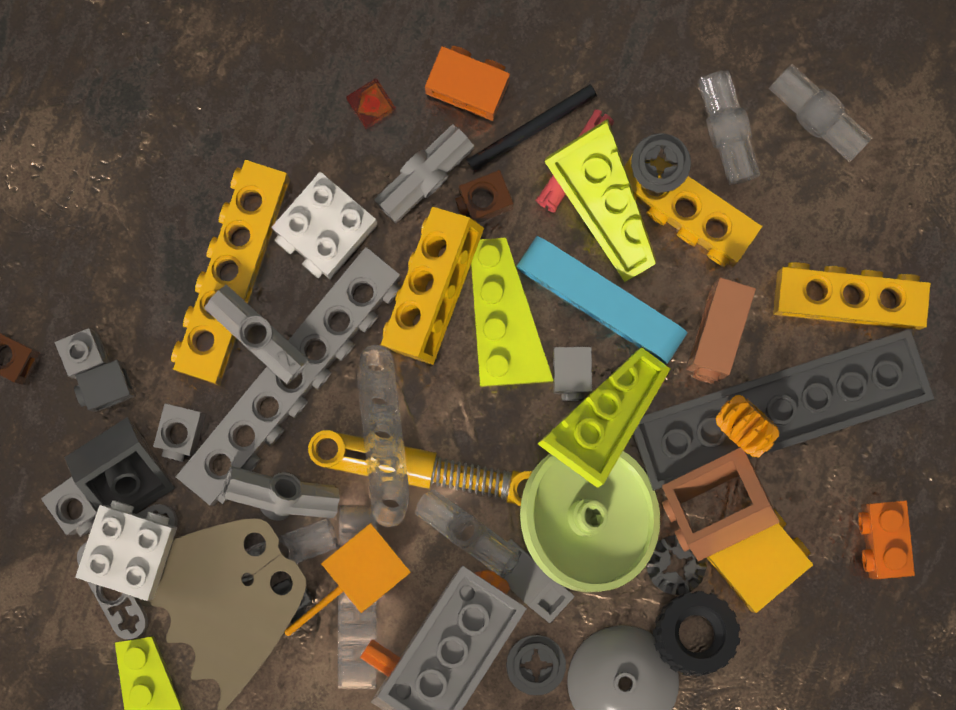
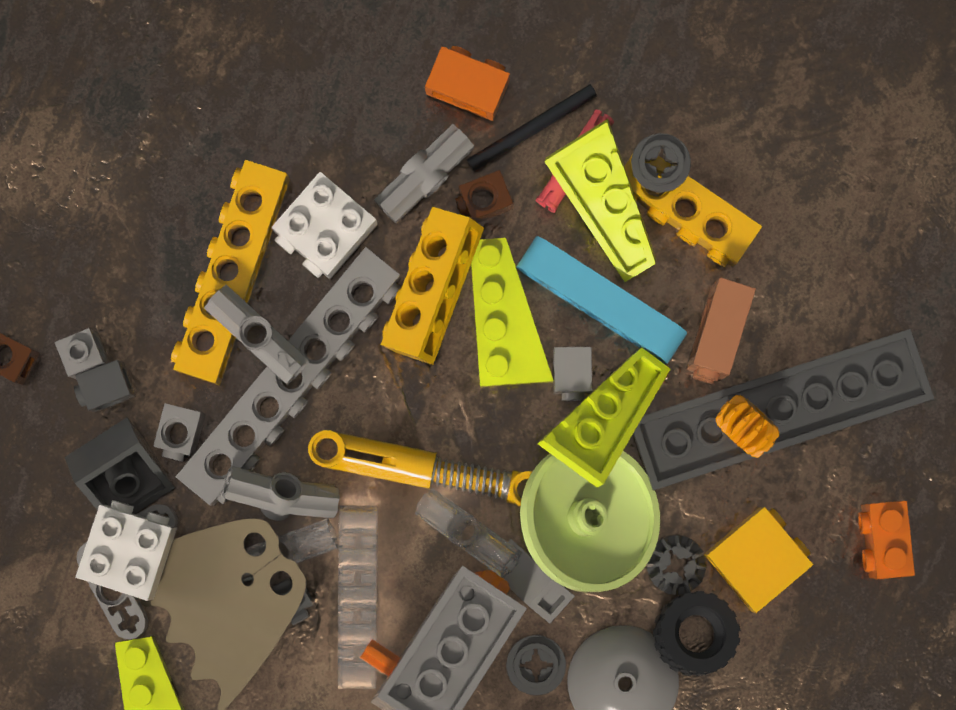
light grey brick [41,477,98,537] -> none
light orange piece [284,523,411,636] -> none
clear red tile [346,78,396,129] -> none
clear beam [357,345,410,527] -> none
nougat window [662,448,780,561] -> none
clear piece [698,71,761,185] -> none
clear piece [769,64,873,162] -> none
yellow brick [773,262,931,330] -> none

